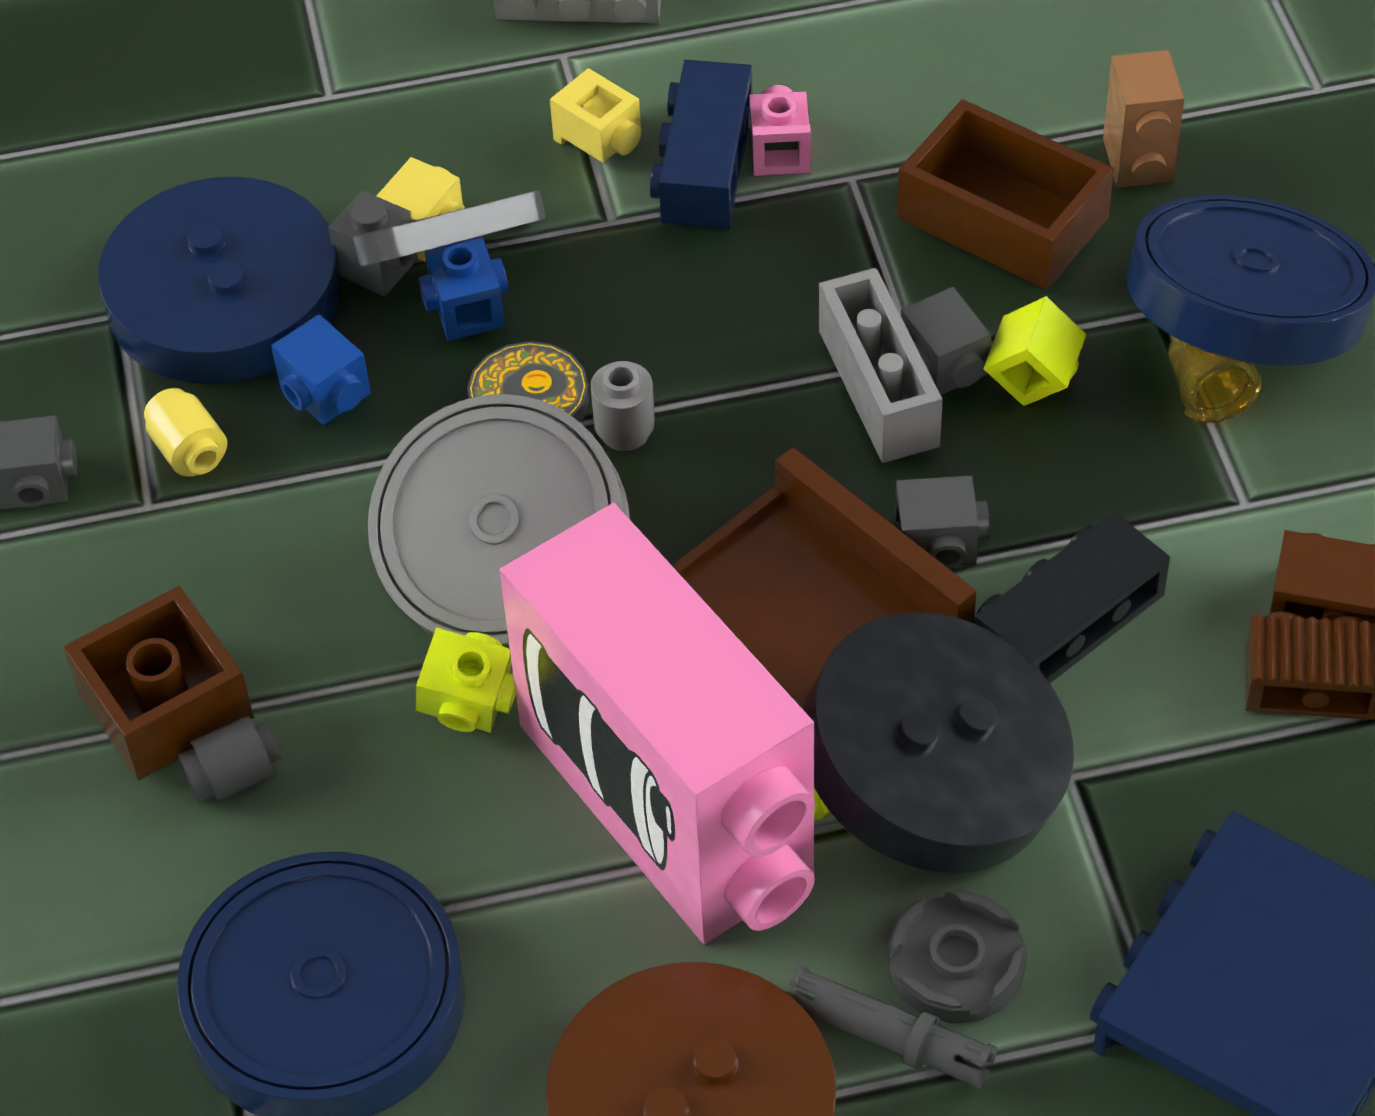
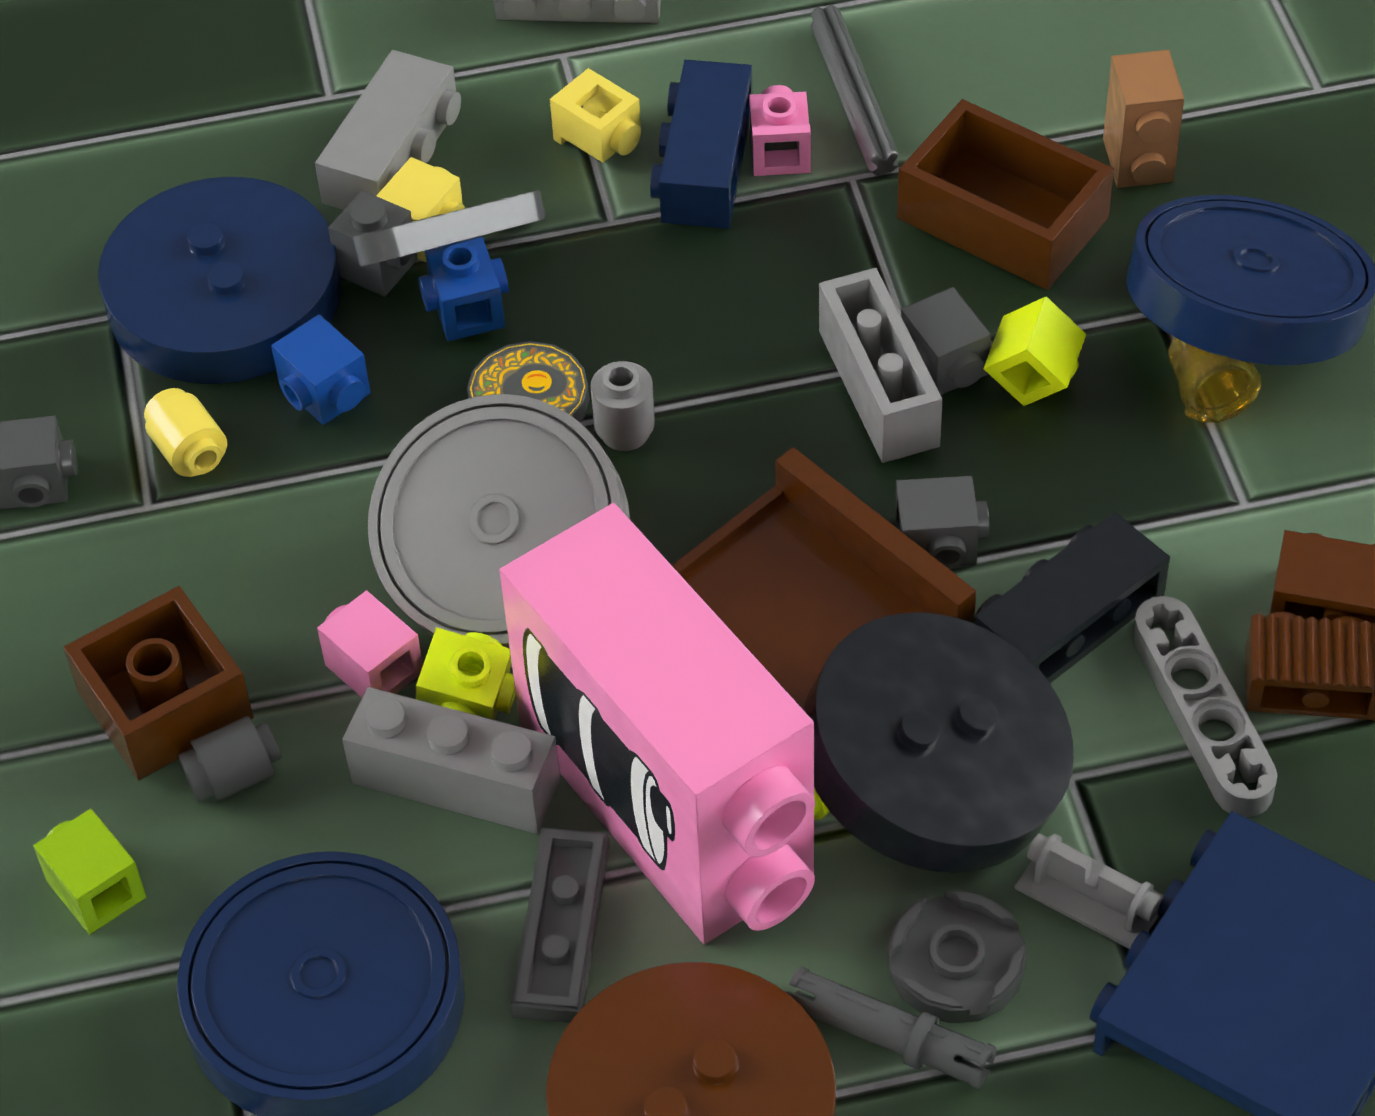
none -> lime brick [33,808,147,935]
none -> light grey brick [315,49,461,210]
none -> bright pink brick [317,590,423,698]
none -> light grey brick [342,687,561,834]
none -> dark grey tile [511,828,610,1023]
none -> dark grey axle [811,5,899,175]
none -> light grey hinge [1015,833,1164,949]
none -> light grey beam [1132,596,1278,817]

